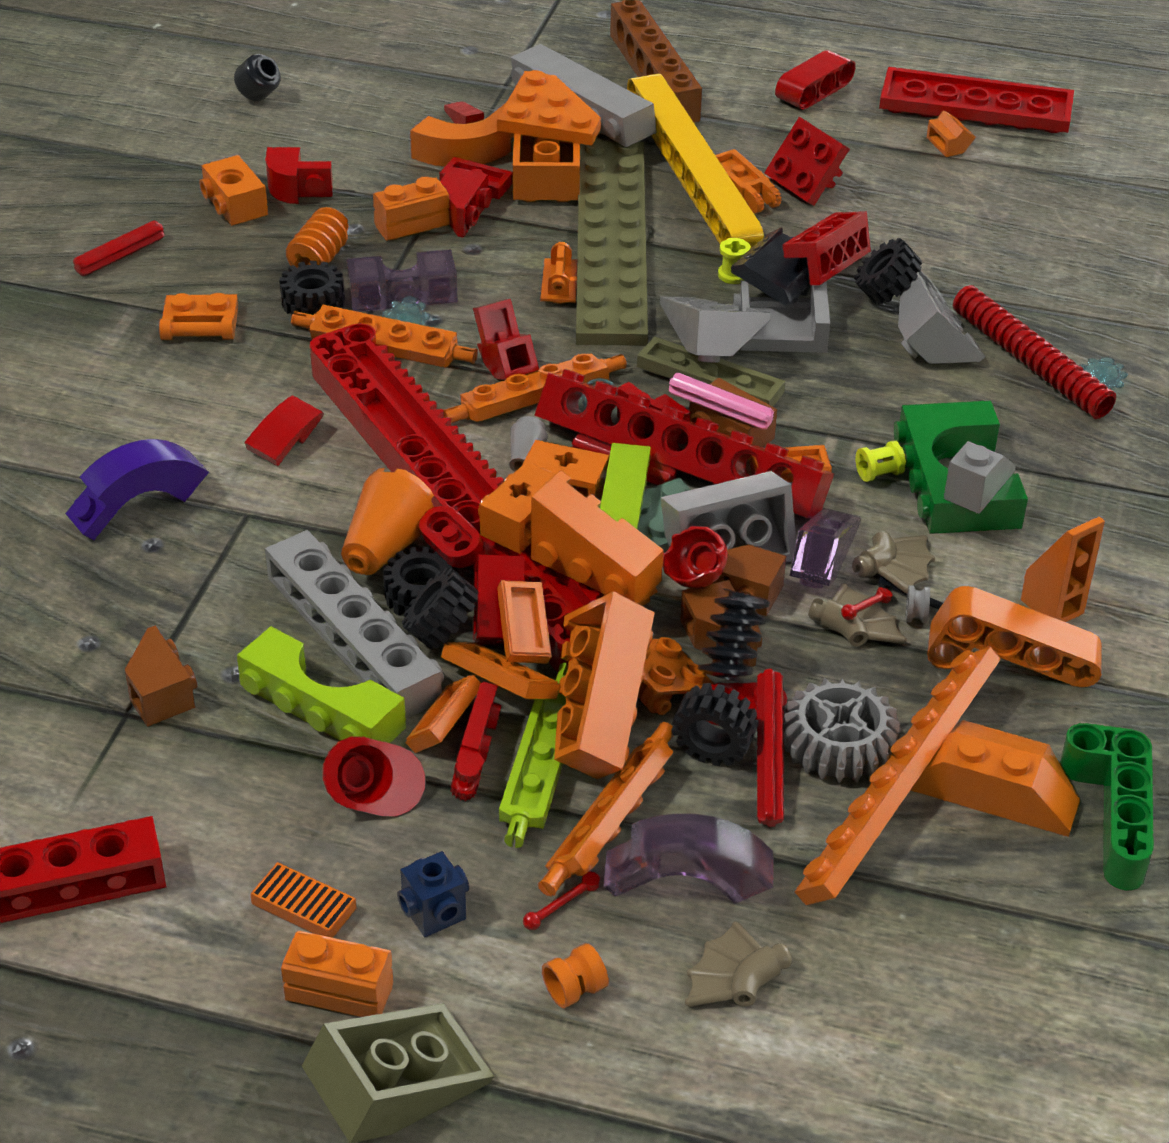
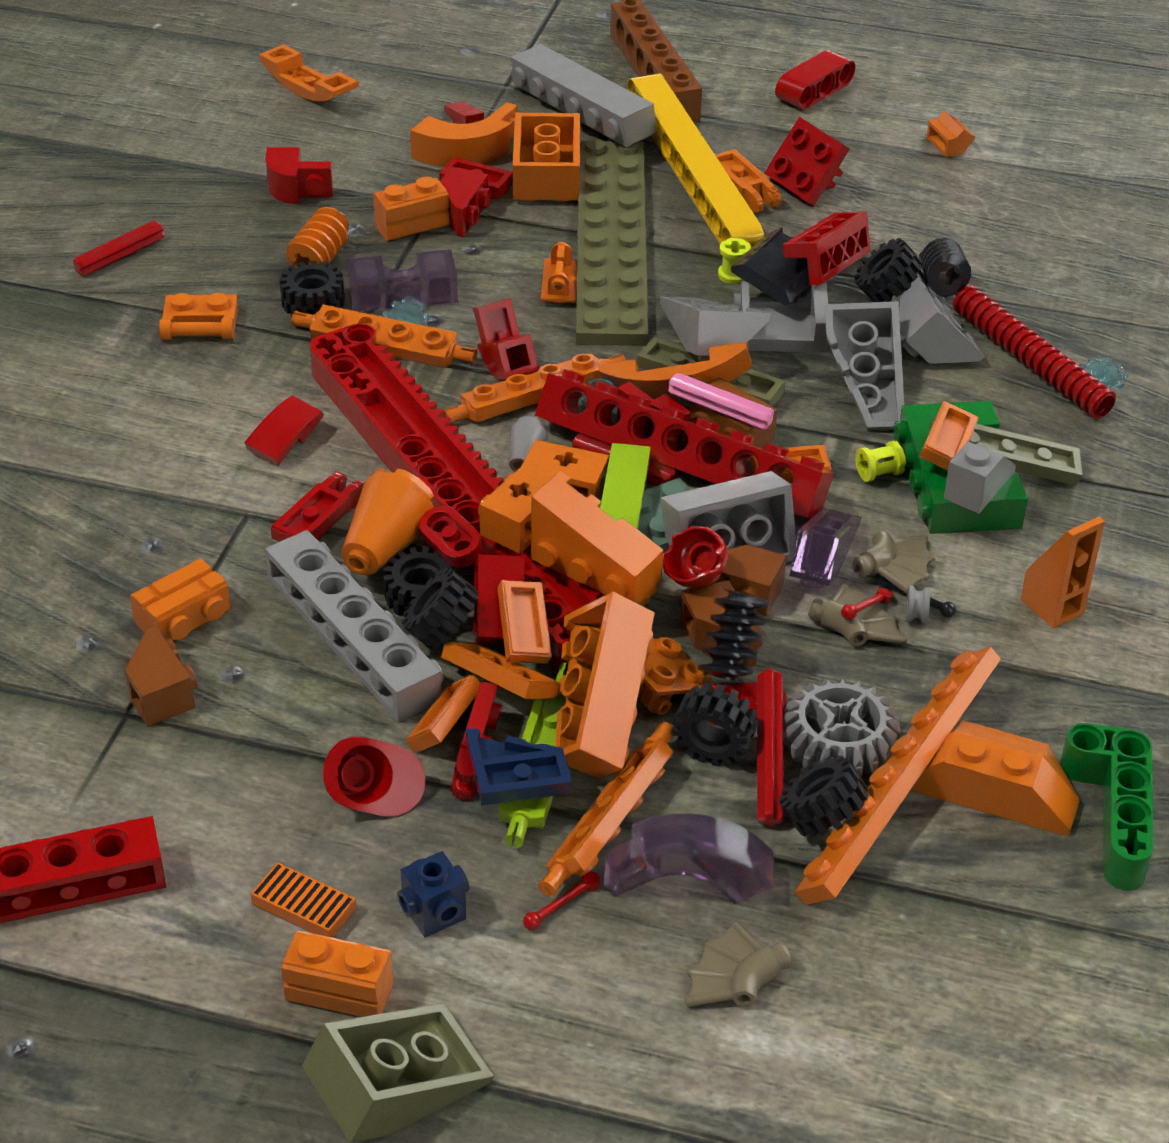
dark purple arch [65,439,209,540] -> none
orange brick [199,155,268,226] -> none
black head [234,54,281,101] -> none
lime arch [237,626,406,743] -> none
orange plate [497,70,601,146] -> none
orange wheel [542,943,609,1009] -> none
red plate [879,67,1074,133] -> none
orange beam [927,586,1102,687] -> none
none -> orange brick [130,558,231,641]
none -> orange slope [259,44,359,101]
none -> red hinge [270,471,364,542]
none -> dark blue wing [466,728,572,806]
none -> orange slope [599,342,752,399]
none -> black tyre [779,755,869,837]
none -> light grey wedge [825,301,904,431]
none -> black piece [919,237,971,297]
none -> orange tile [919,401,979,470]
none -> olive plate [929,414,1083,485]

